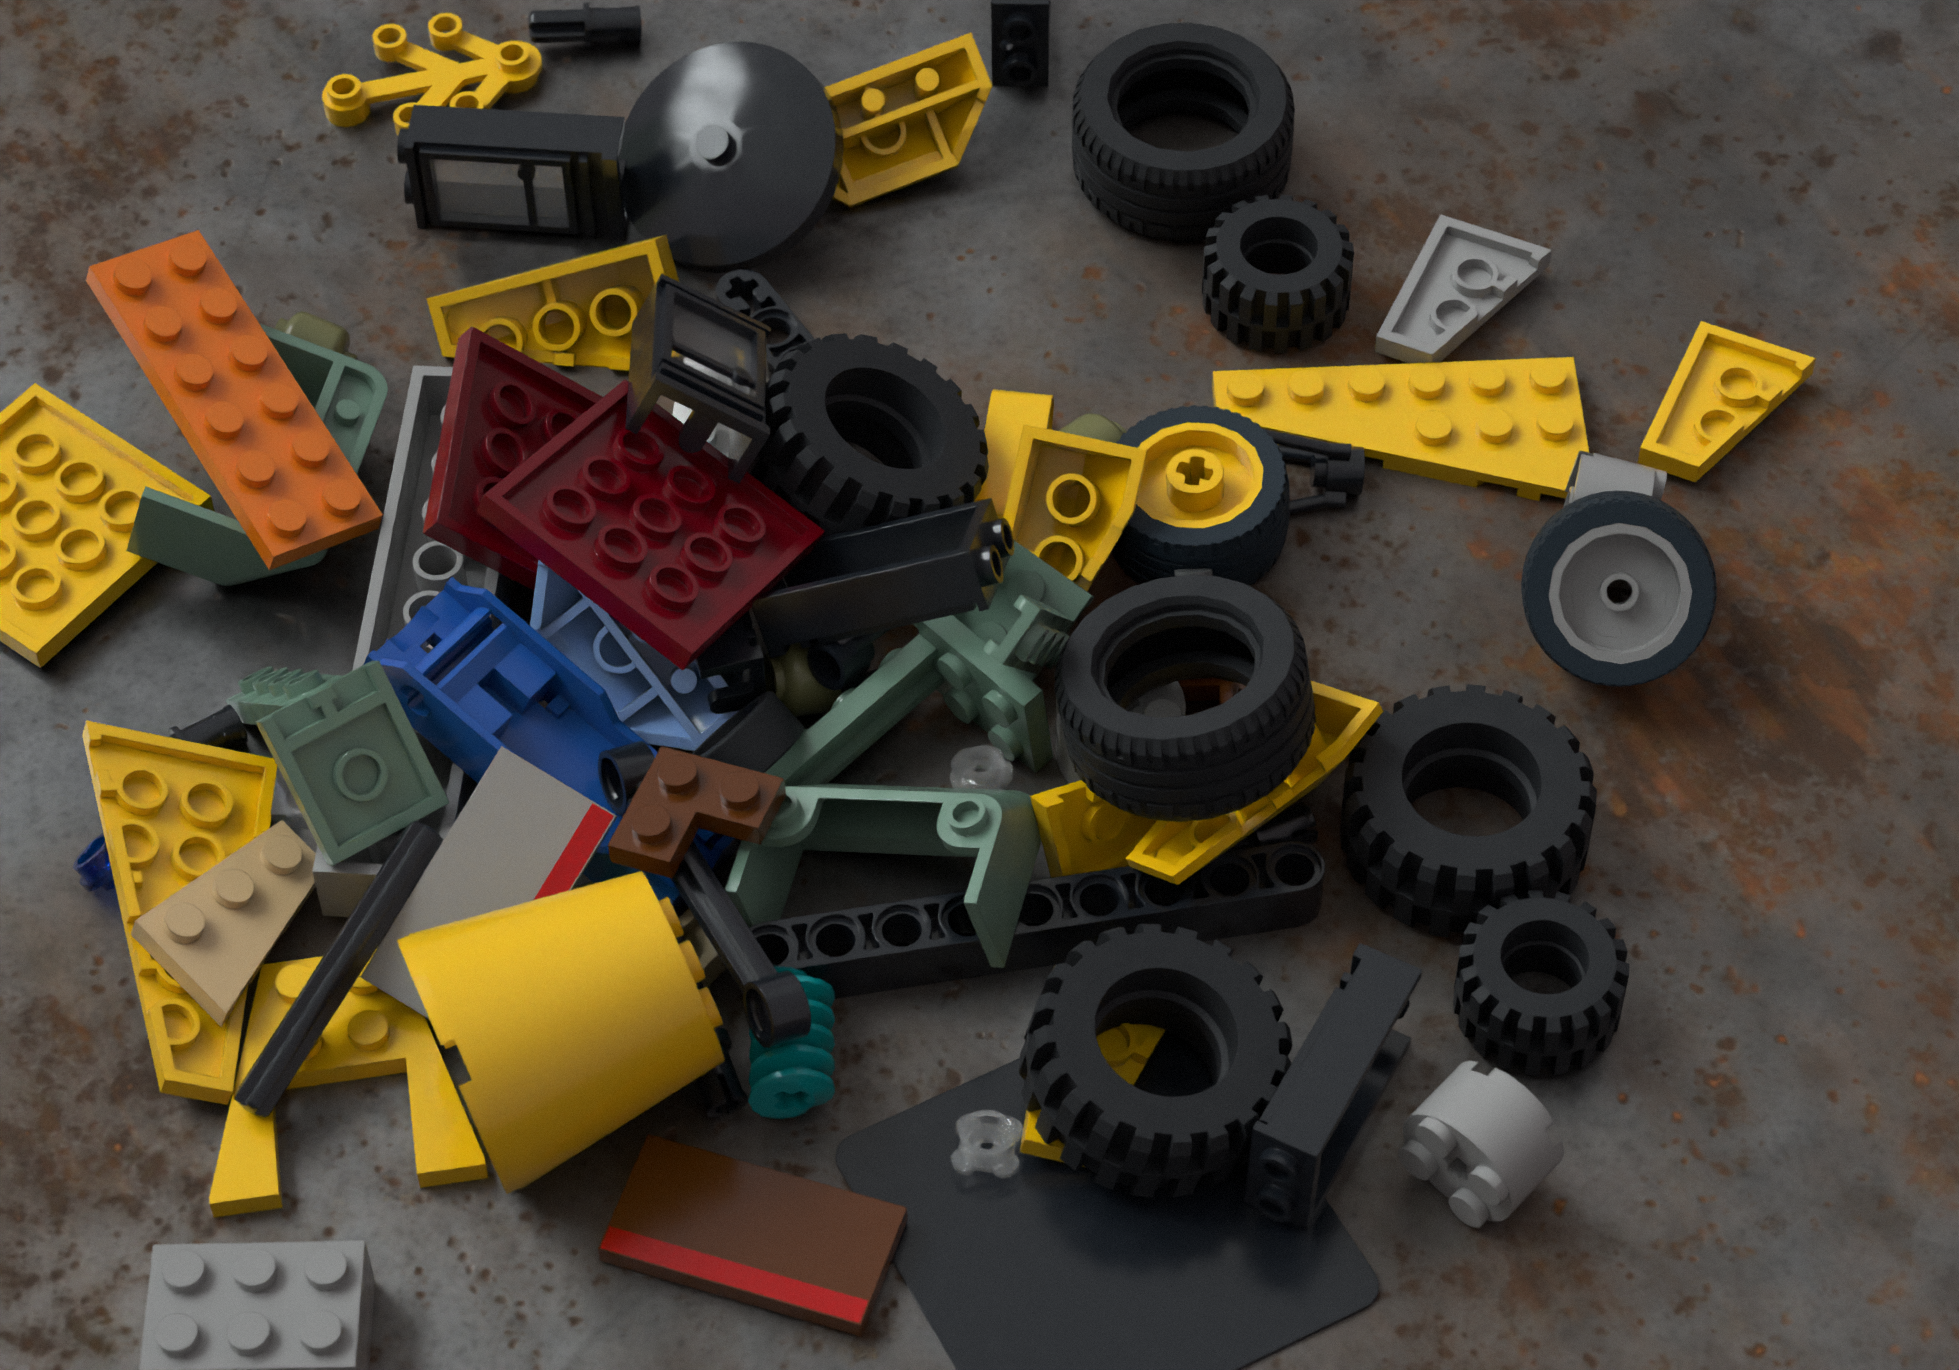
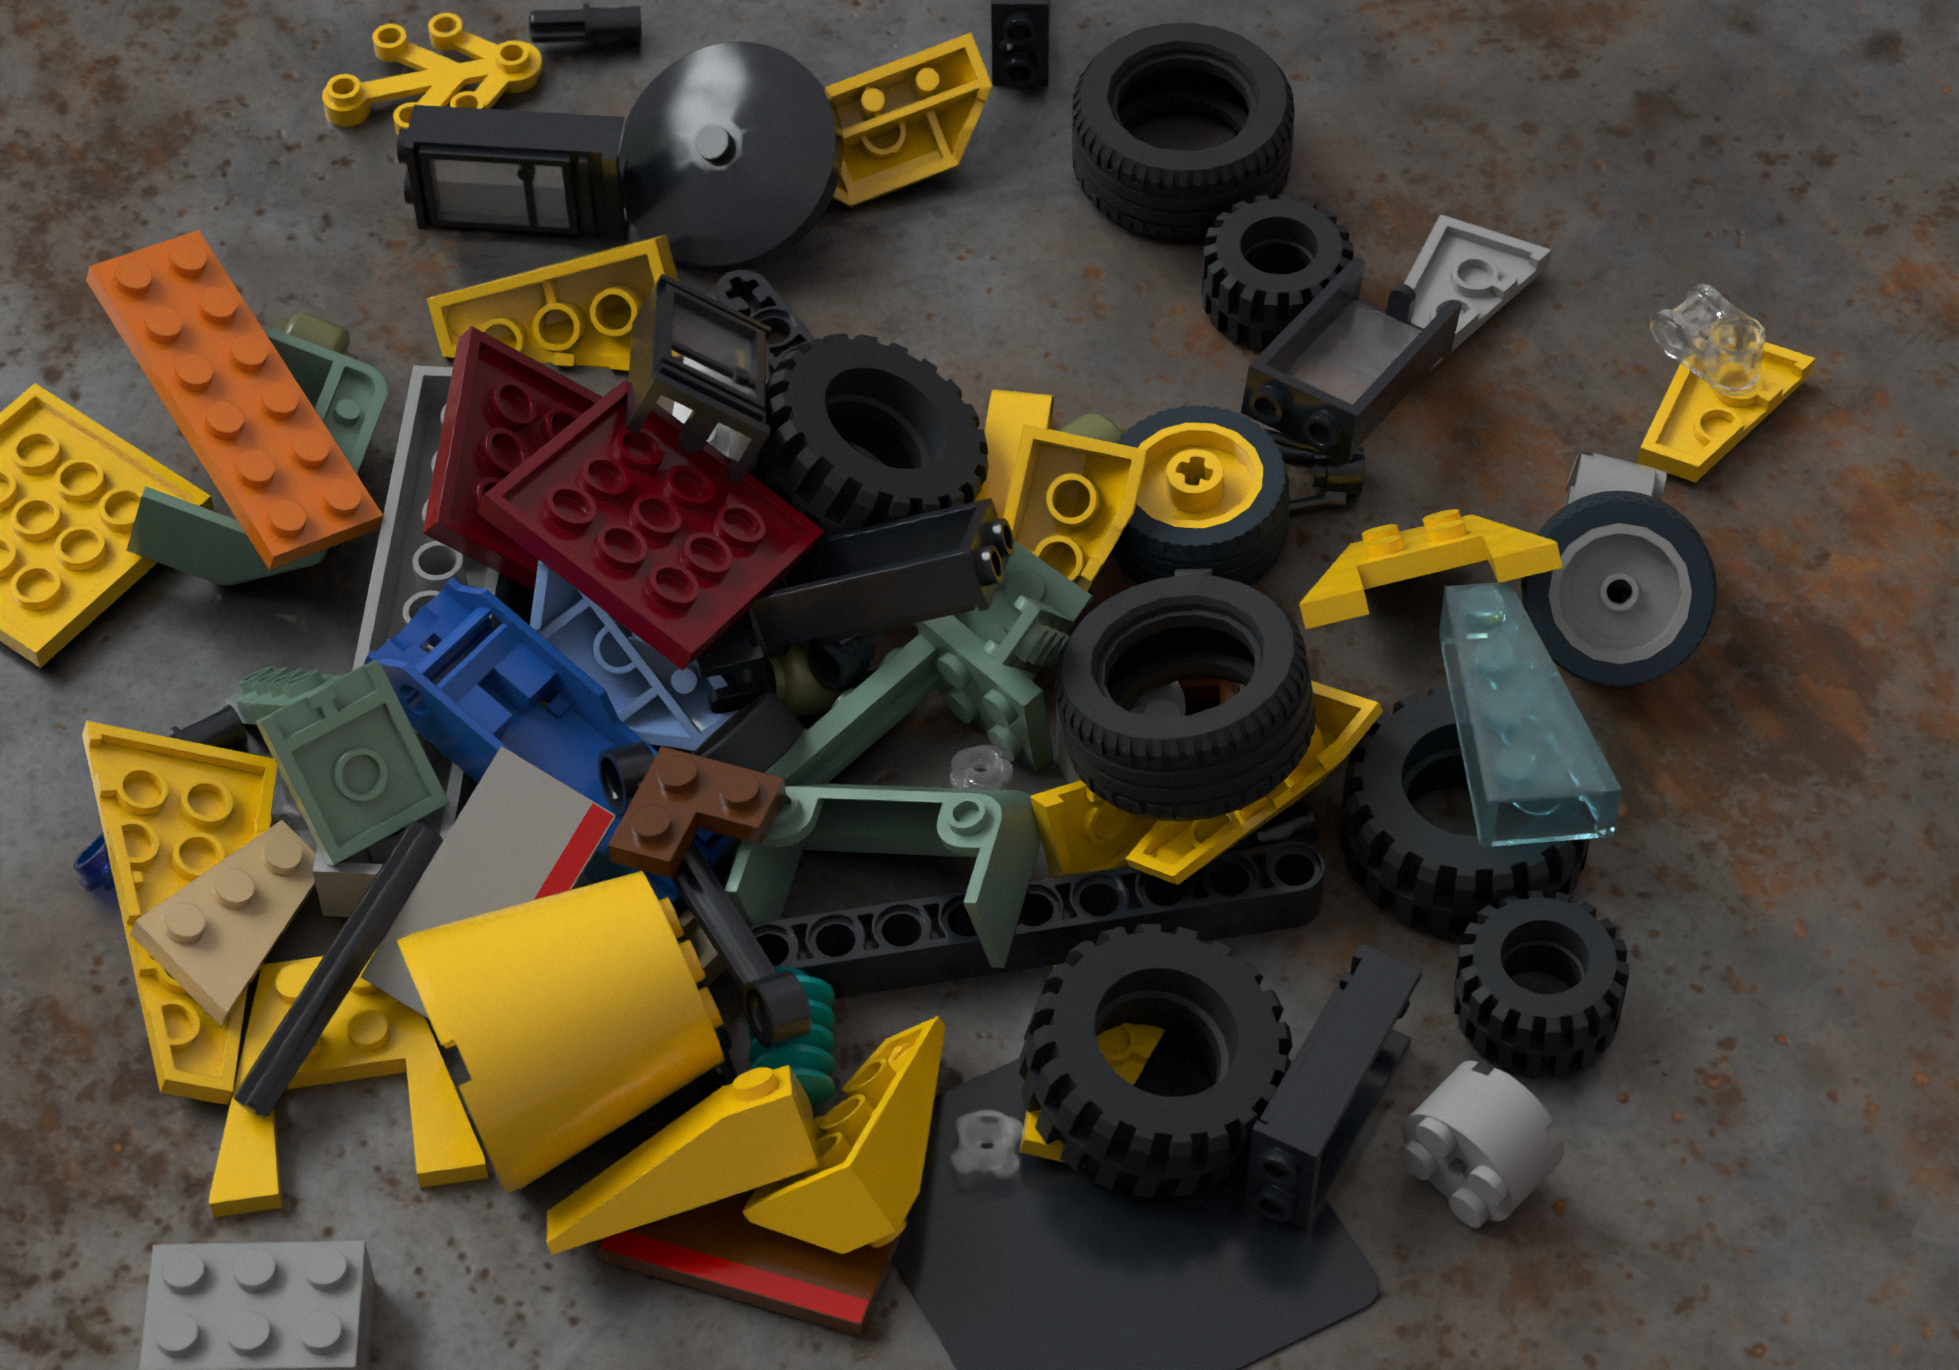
yellow wing [1212,357,1589,501] -> none
none -> yellow wedge [547,1065,819,1255]
none -> yellow wedge [742,1016,946,1254]
none -> black door [1240,256,1462,464]
none -> yellow wing [1299,509,1563,629]
none -> clear light blue wedge [1439,581,1622,847]
none -> clear piece [1650,284,1766,396]

